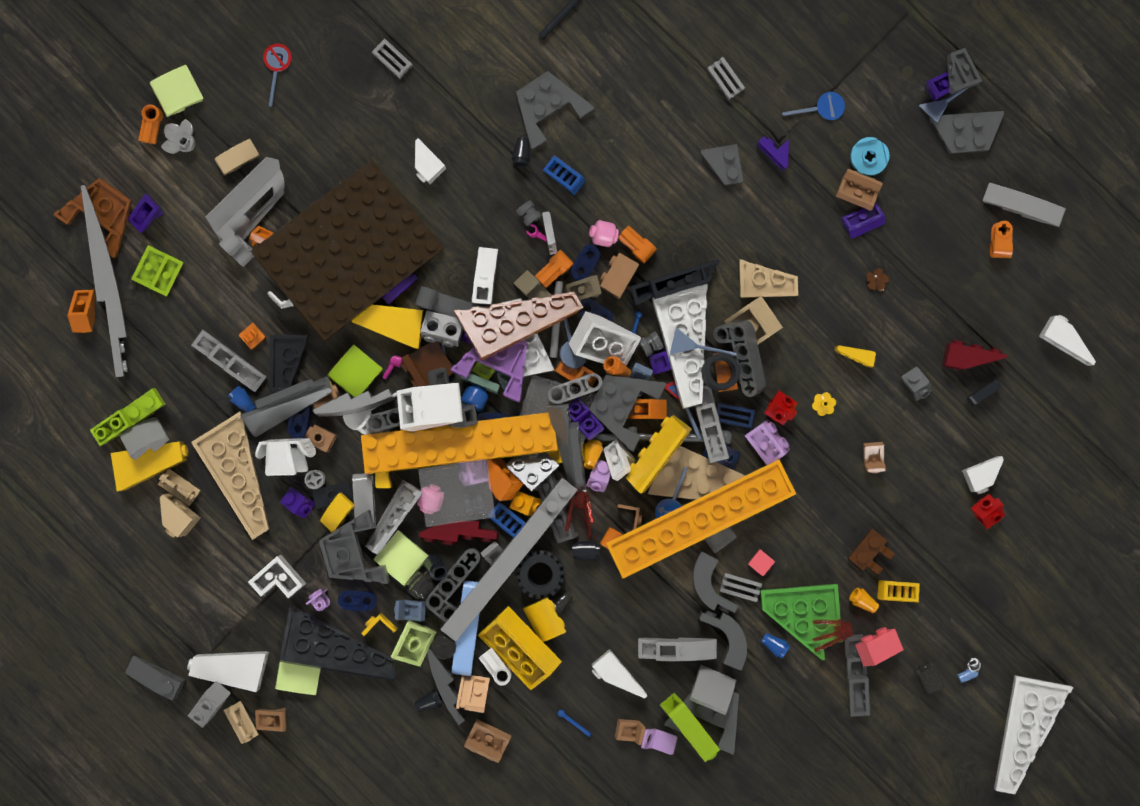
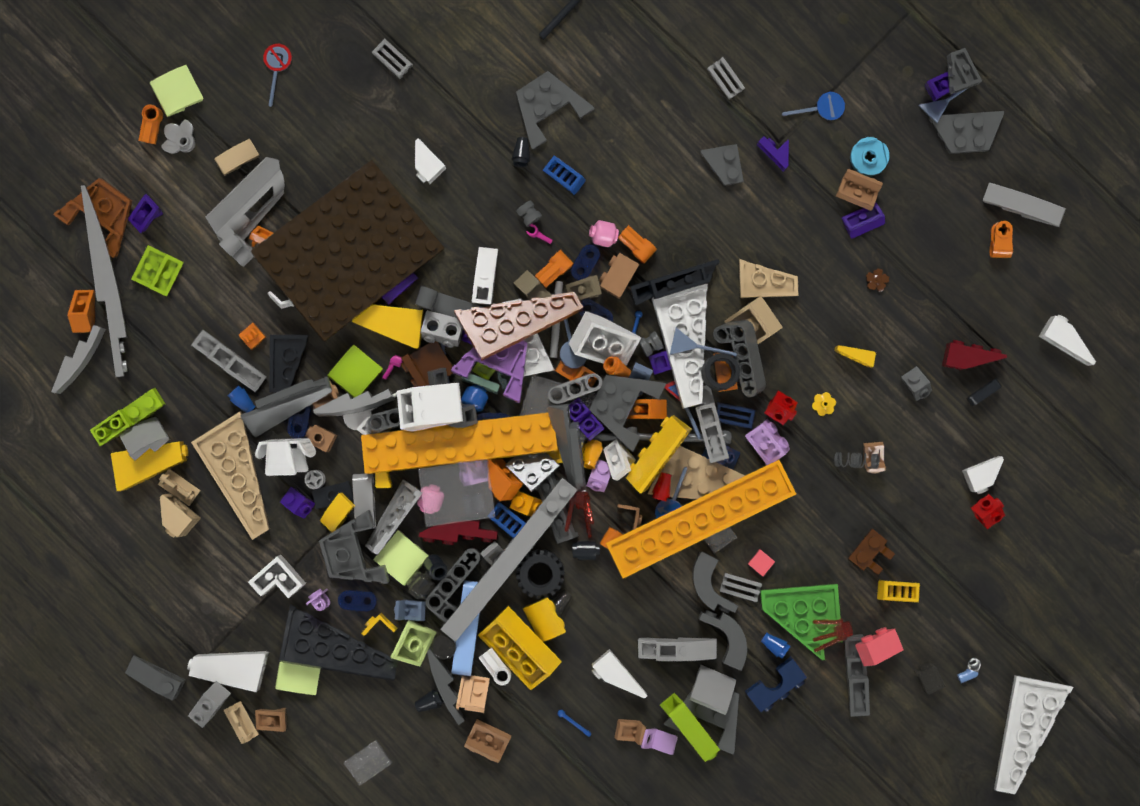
light grey tile [542,212,557,255] -> none
light orange cone [849,588,879,614] -> none
none -> light grey slope [51,325,106,394]
none -> clear plate [344,740,392,786]
none -> red cone [652,472,672,501]
none -> dark blue arch [745,656,807,712]
none -> dark grey piece [834,452,879,469]

